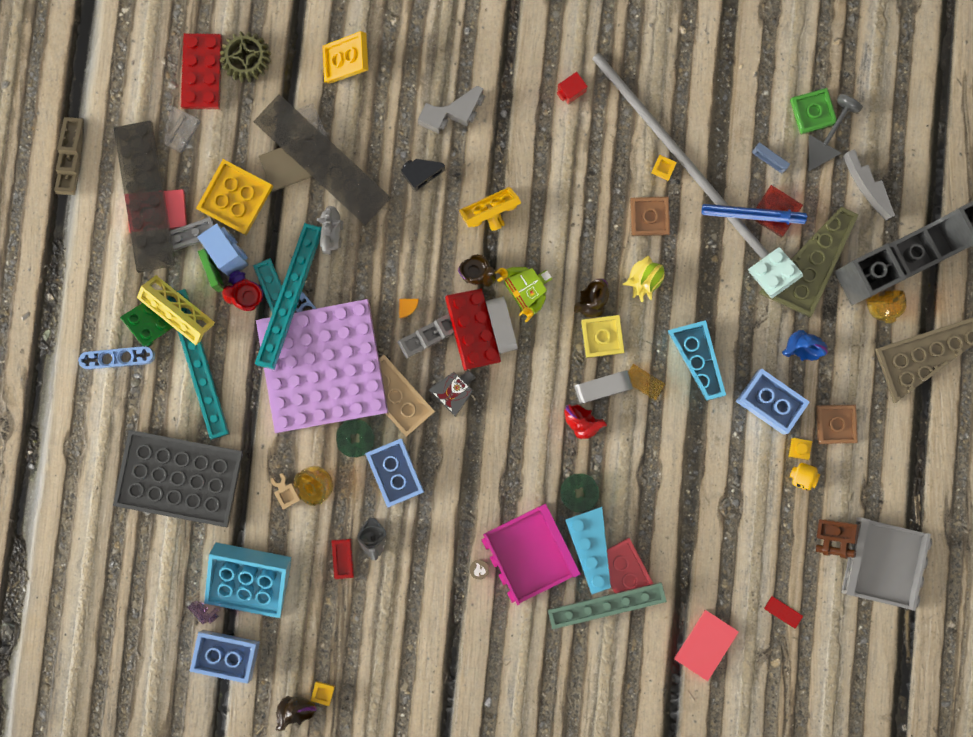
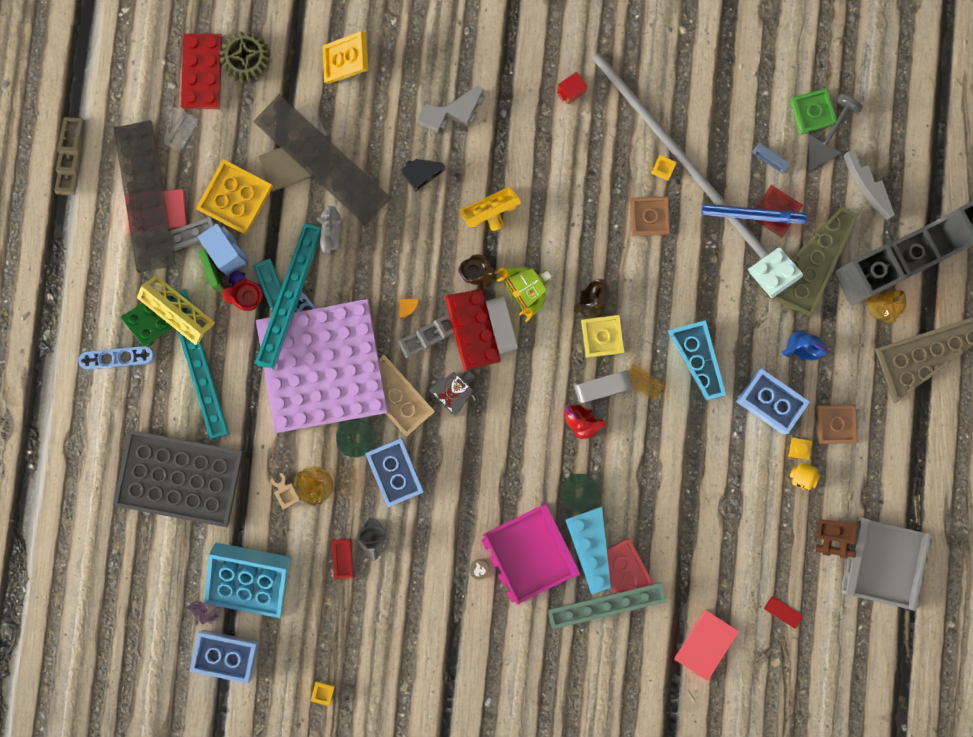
dark brown hair [276,696,317,731] -> none
light yellow hair [623,256,665,302] -> none

